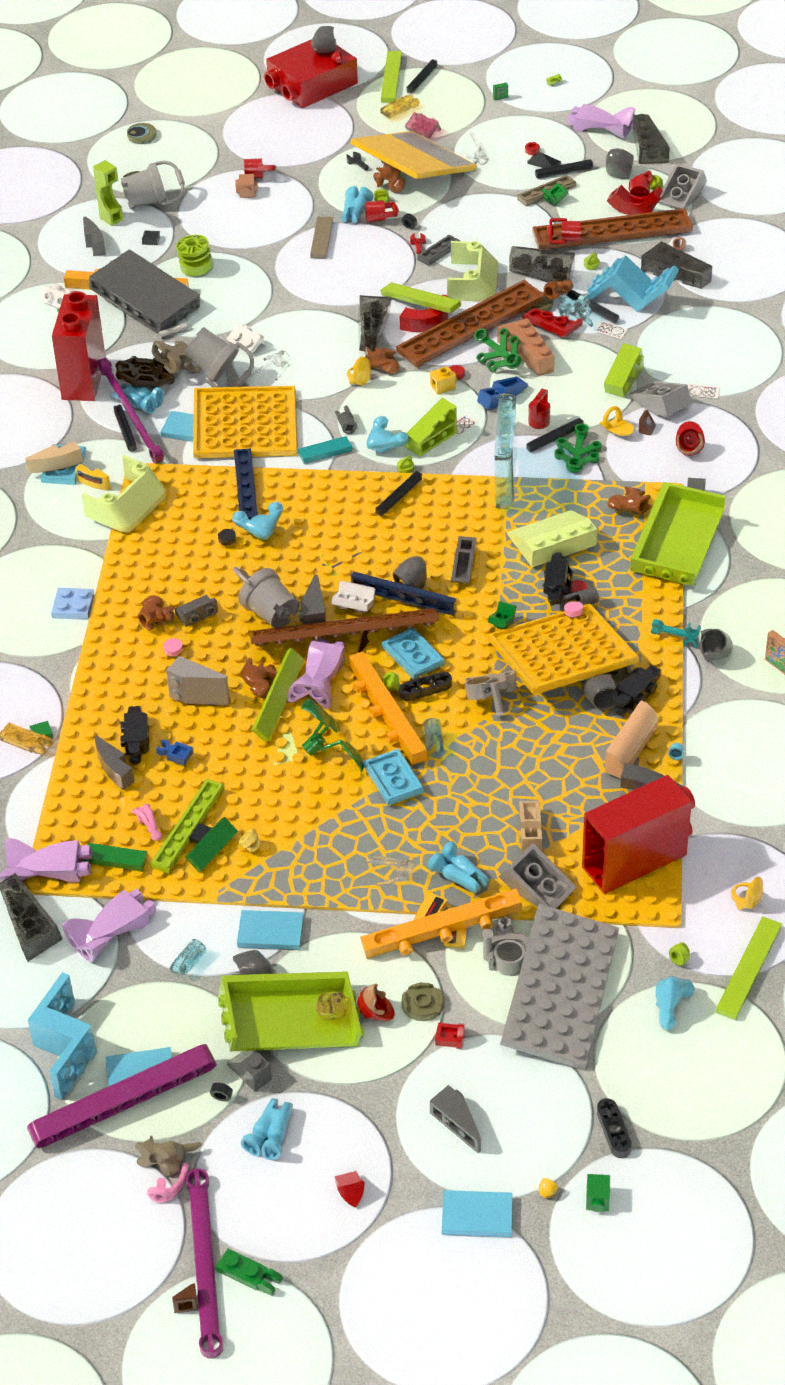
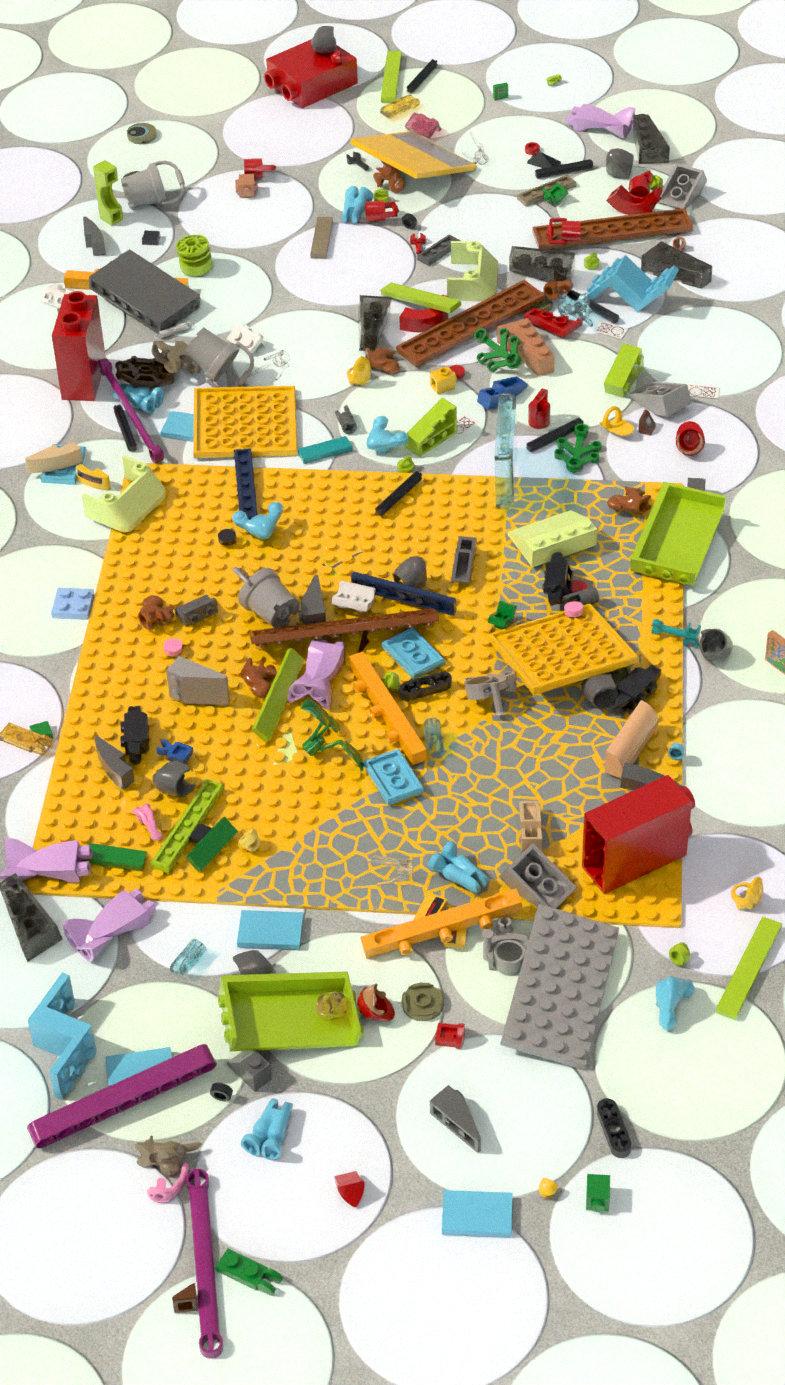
none -> dark grey piece [152,760,196,797]

